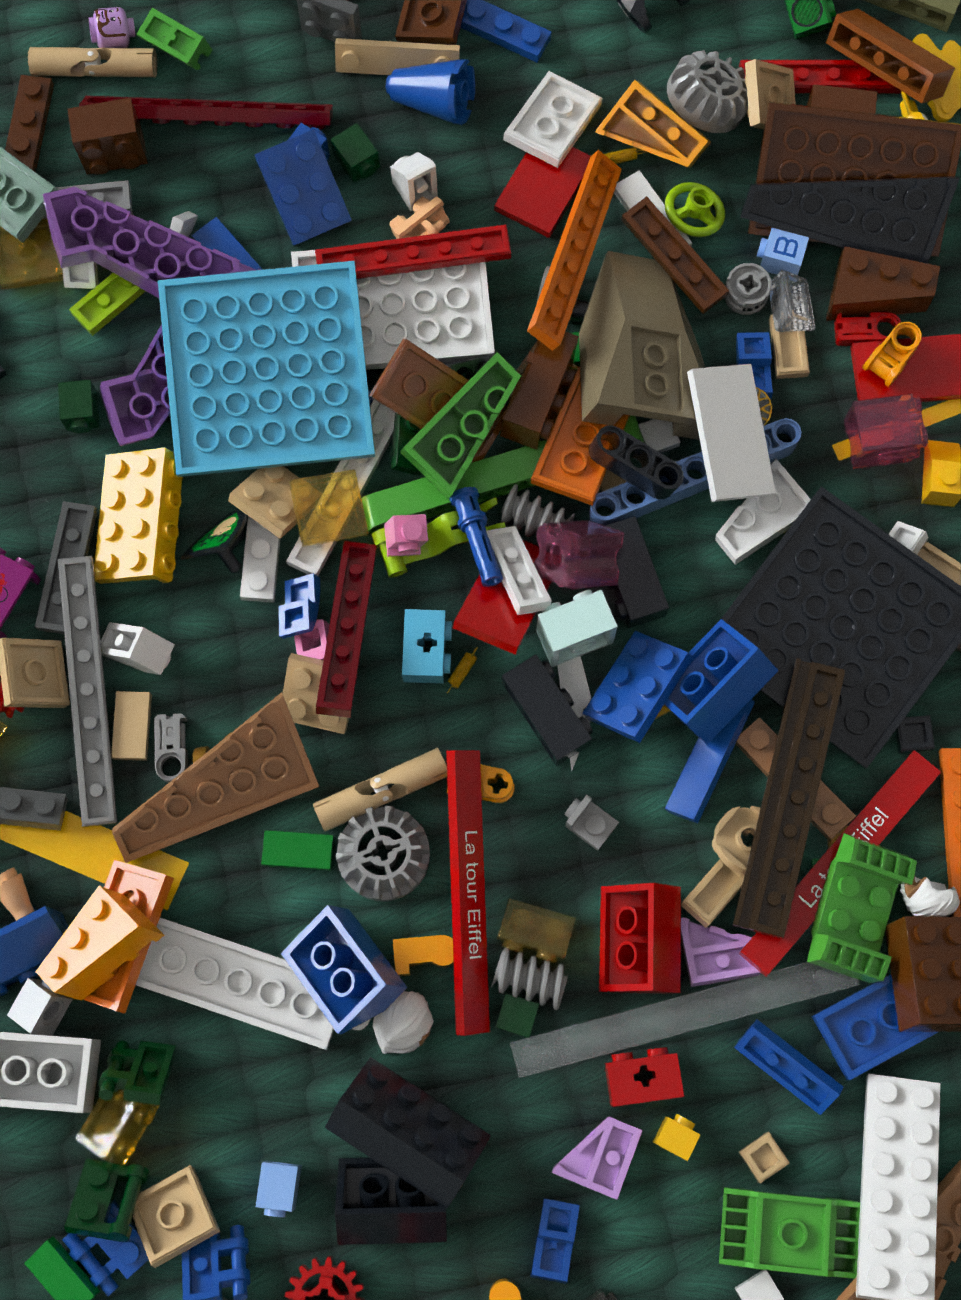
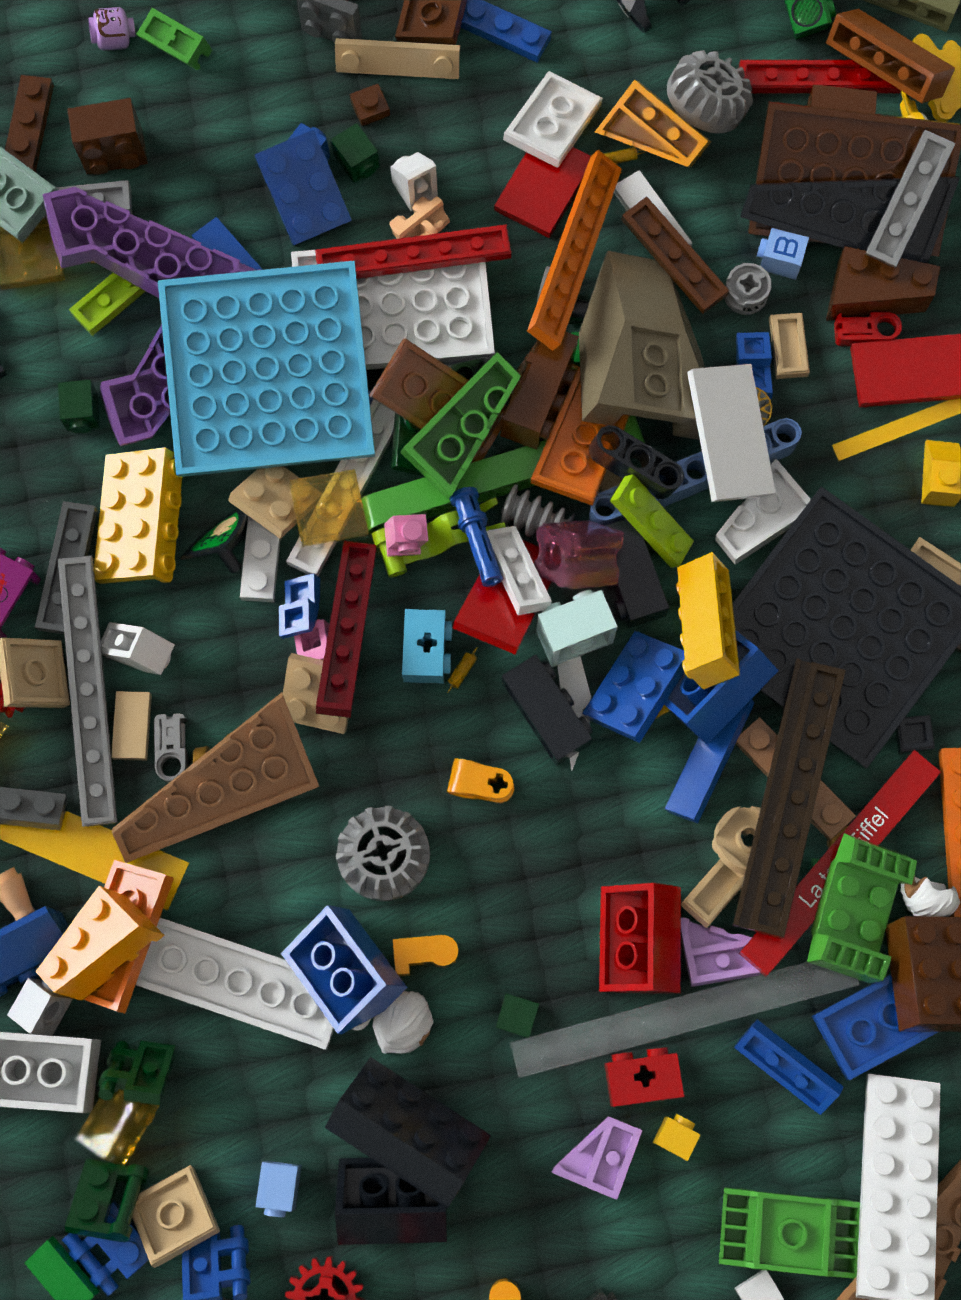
tan piece [28,47,157,77] -> none
white plate [62,261,99,289] -> none
dark red plate [79,95,333,129] -> none
white tile [170,211,198,237] -> none
green tile [261,830,334,871] -> none
tan piece [313,748,447,832] -> none
blue cone [386,59,475,125] -> none
red tile [446,750,490,1036] -> none
light grey piece [491,947,569,1010] -> none
clear yellow bracket [497,898,576,963] -> none
blue slope [531,1198,580,1284] -> none
light grey bracket [564,795,619,851] -> none
white tile [638,419,681,453] -> none
lime piece [665,182,725,237] -> none
tan tile [738,1132,790,1183] -> none
tan plate [745,59,796,130] -> none
clear slope [769,270,815,332] -> none
clear pink piece [844,394,928,469] -> none
light orange piece [862,322,922,388] -> none
white tile [889,521,929,555] -> none
none -> reddish brown plate [349,84,390,126]
none -> lime plate [610,474,694,567]
none -> yellow brick [676,552,740,690]
none -> light grey plate [865,130,956,268]

